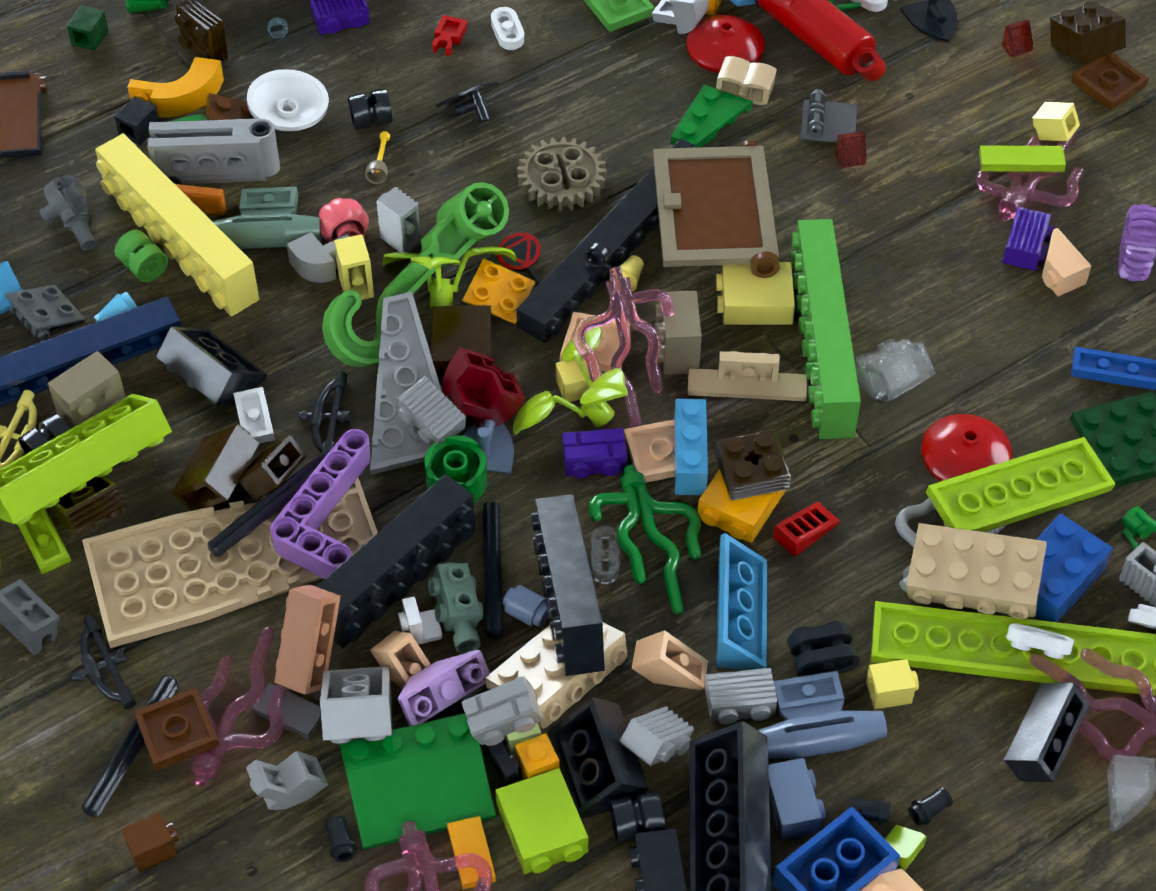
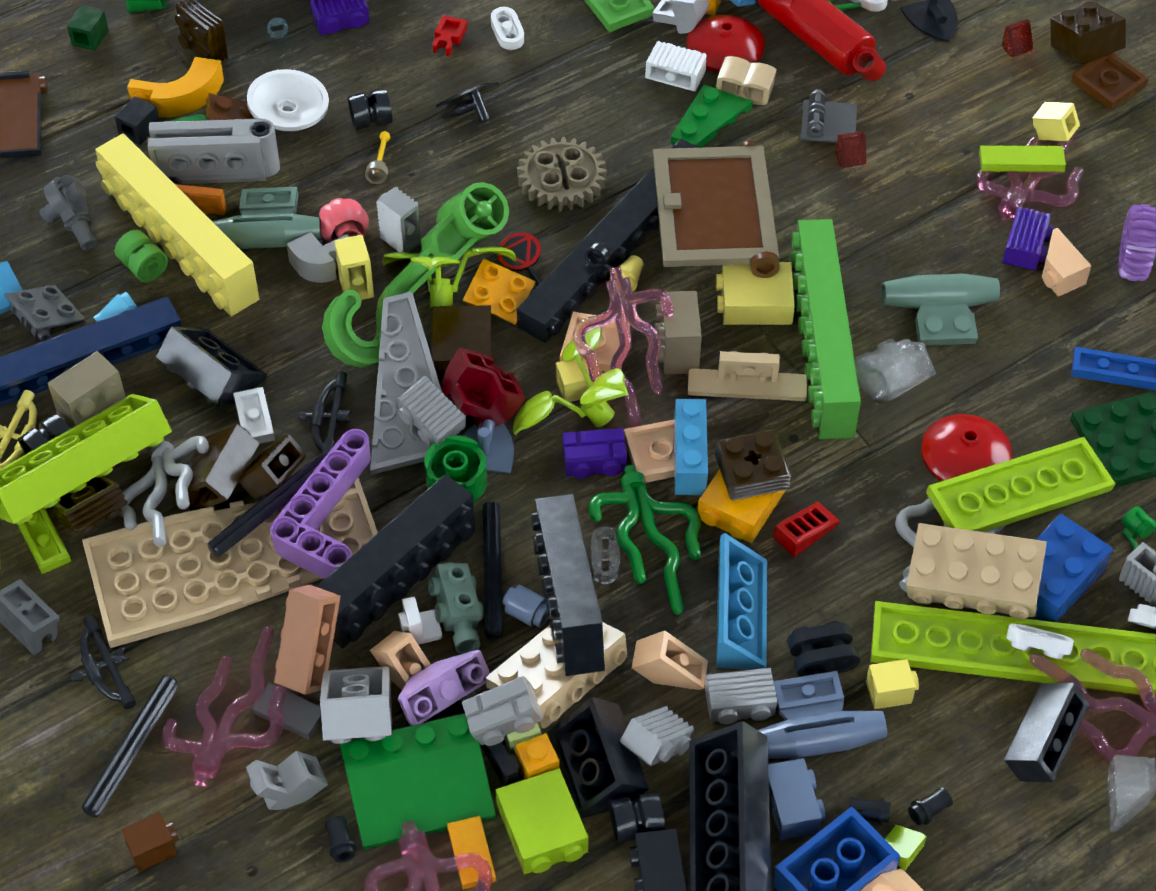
reddish brown plate [134,687,220,771] -> none
none -> light grey plant [119,435,209,547]
none -> white brick [645,41,707,92]
none -> sand green plate [881,273,1000,346]

